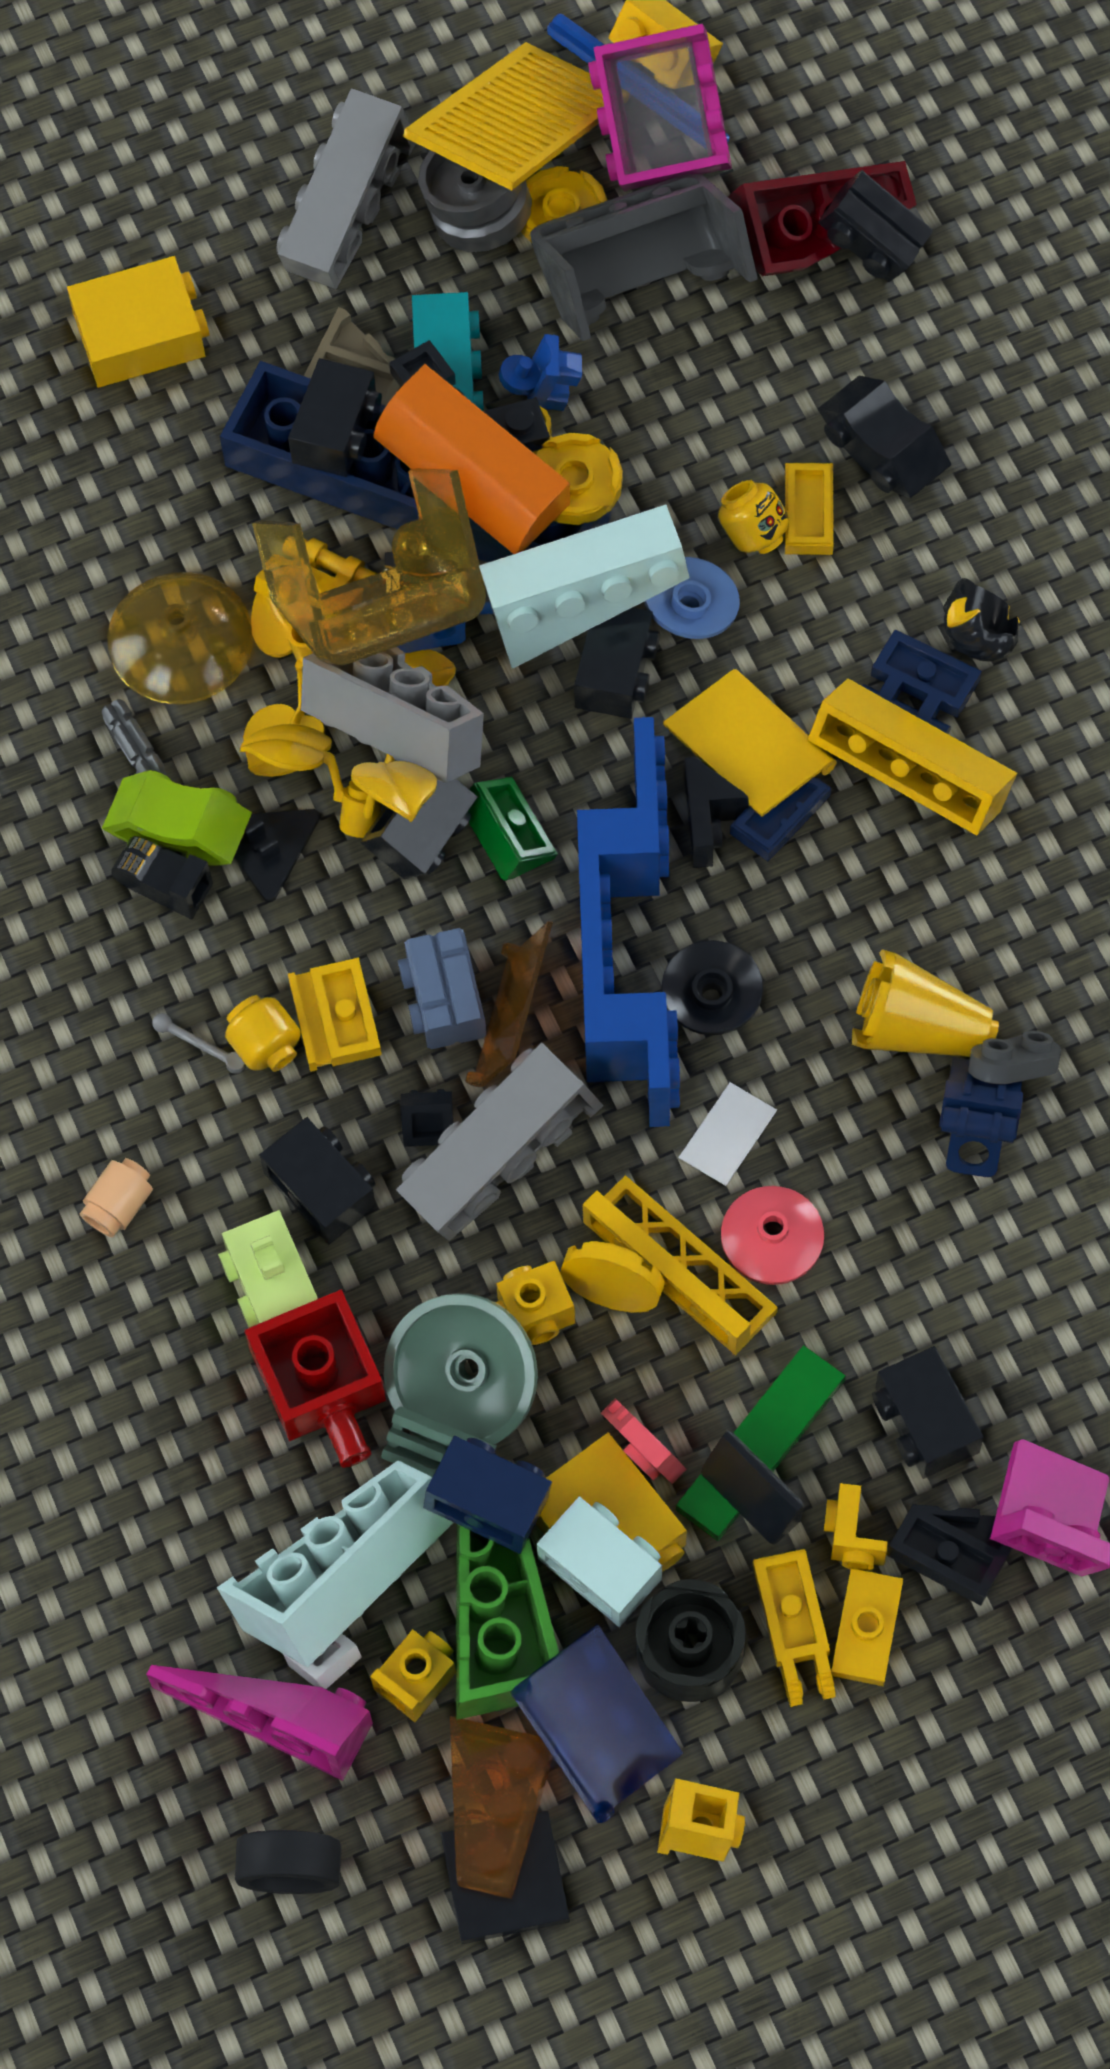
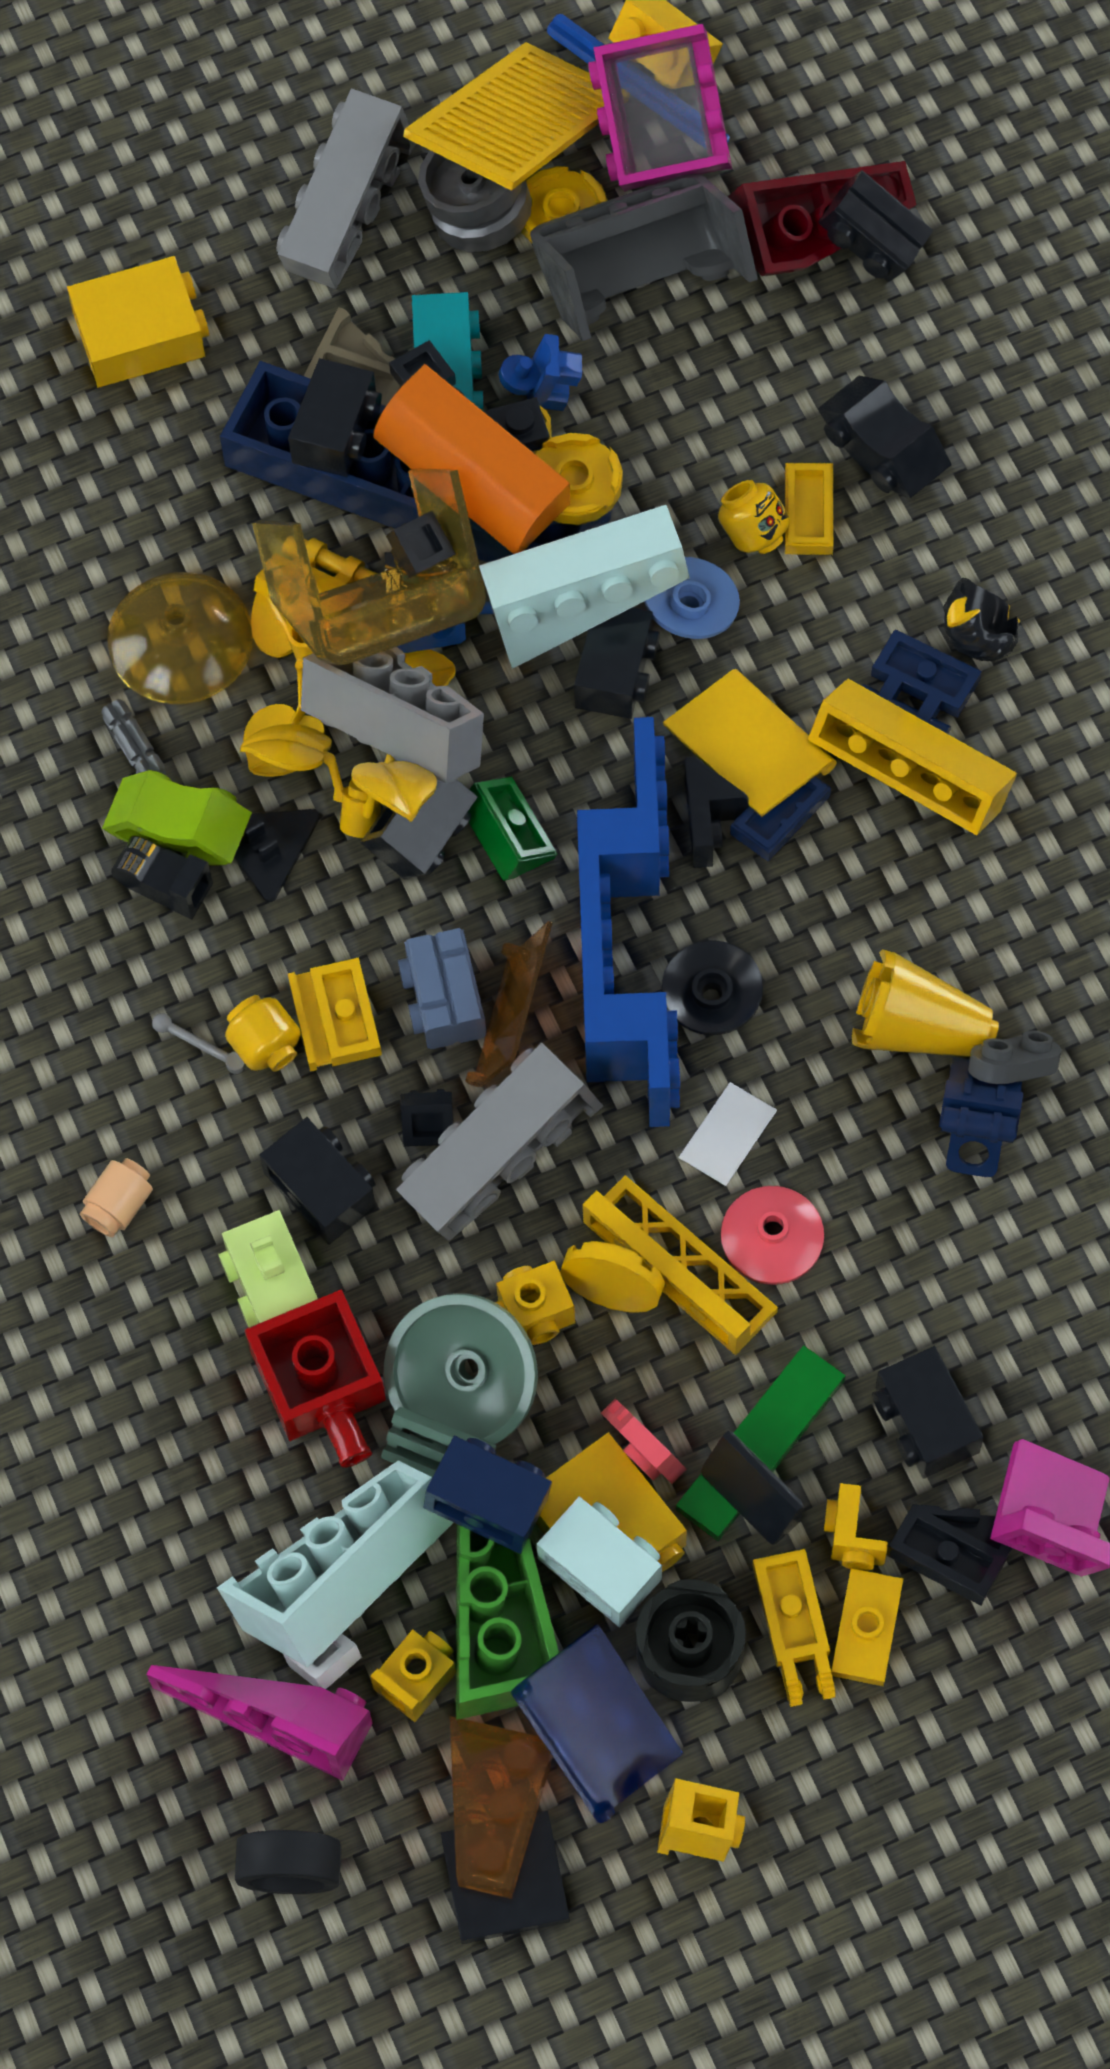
none -> black tile [386,511,455,579]

